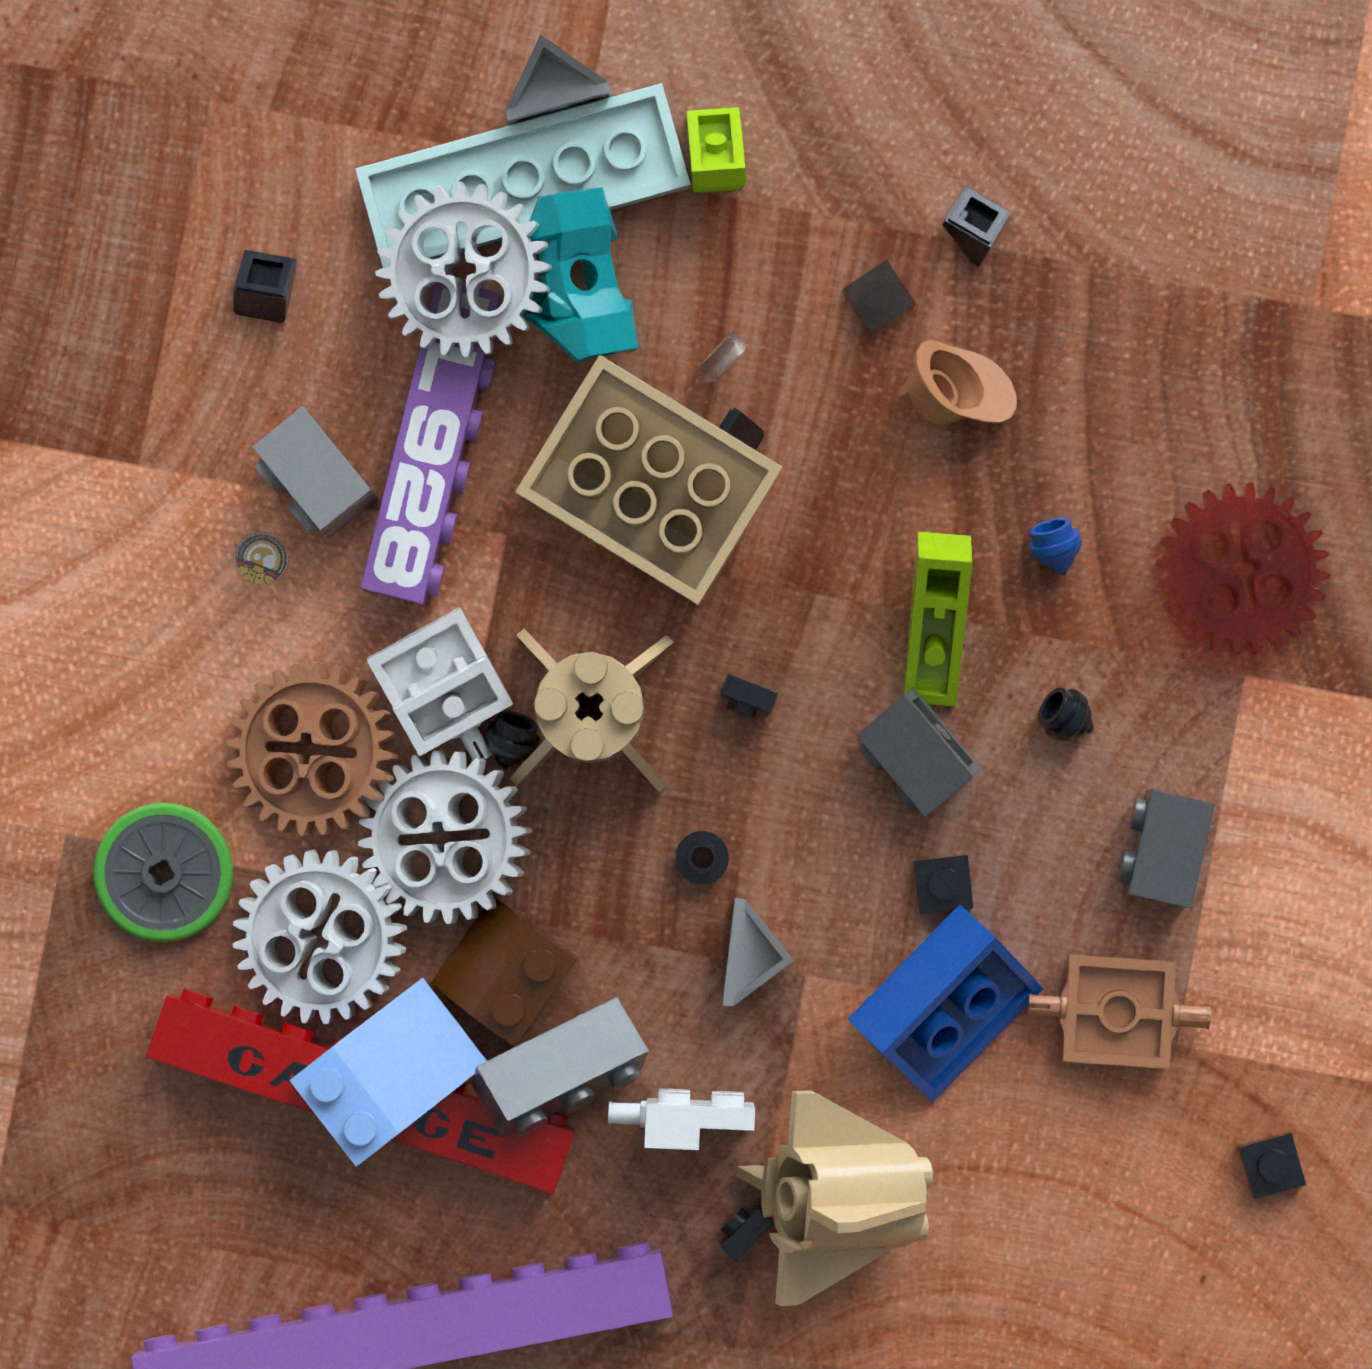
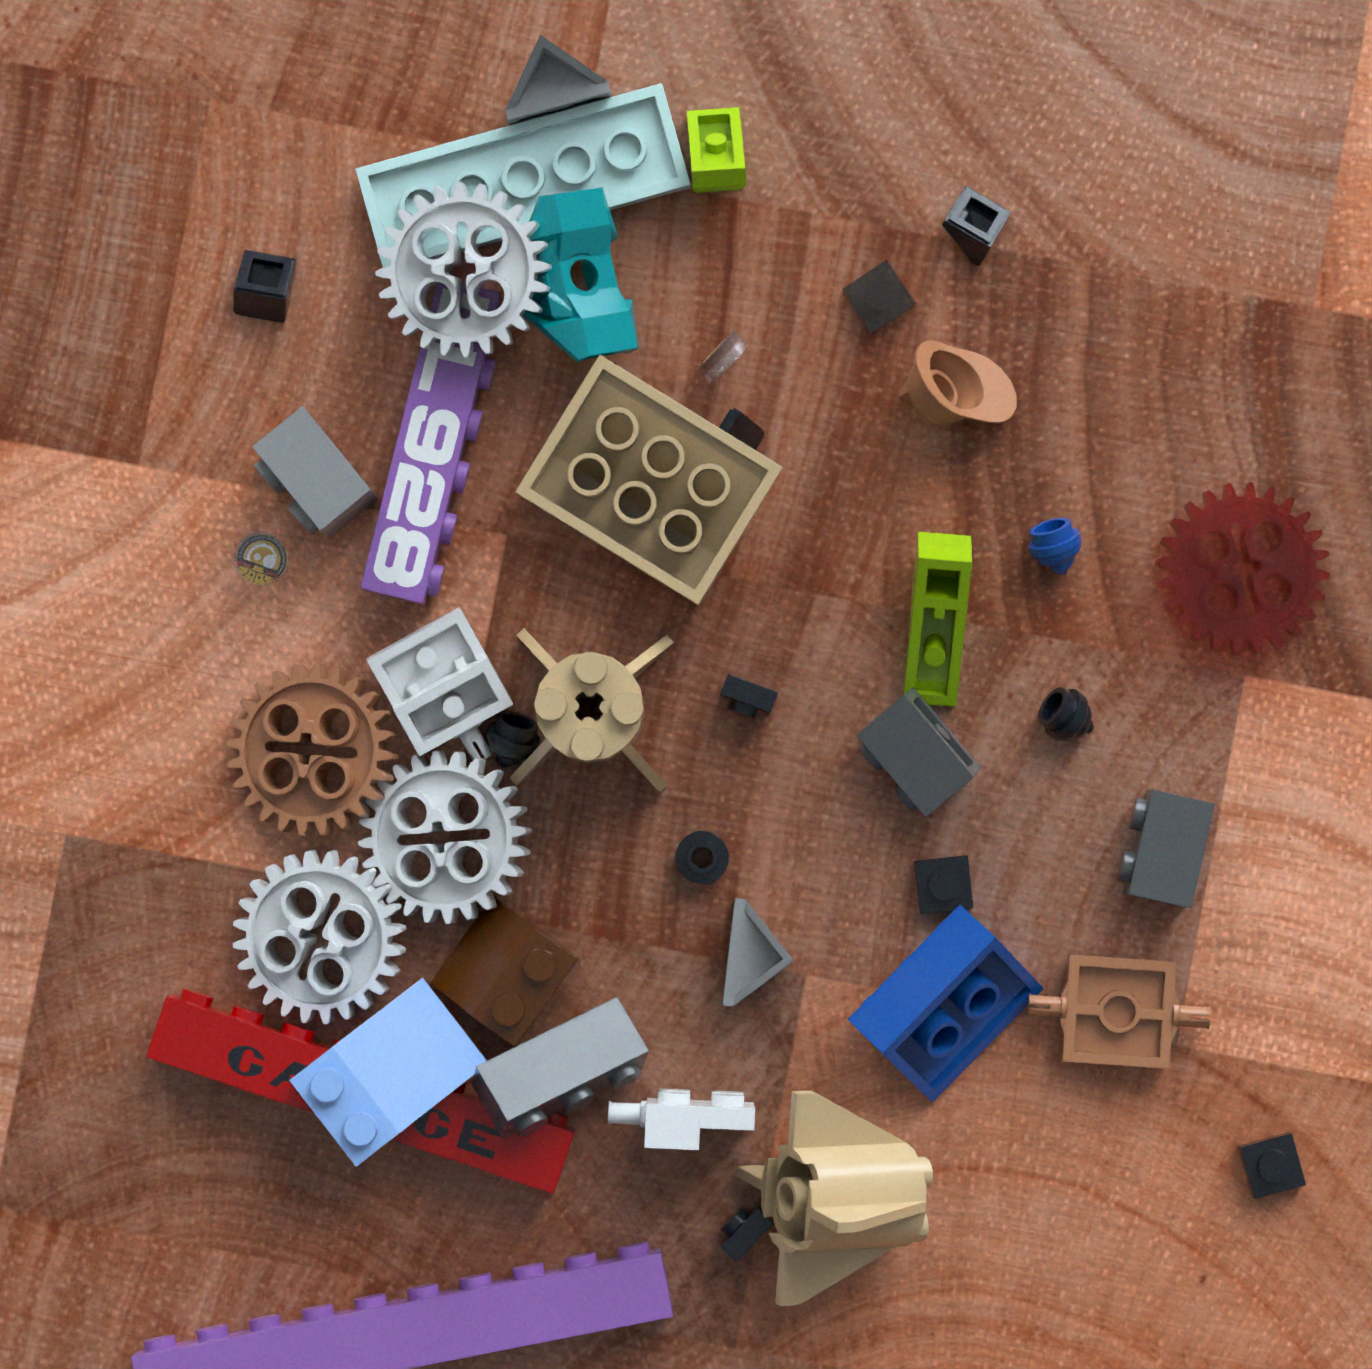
dark grey wheel [94,803,233,942] -> none

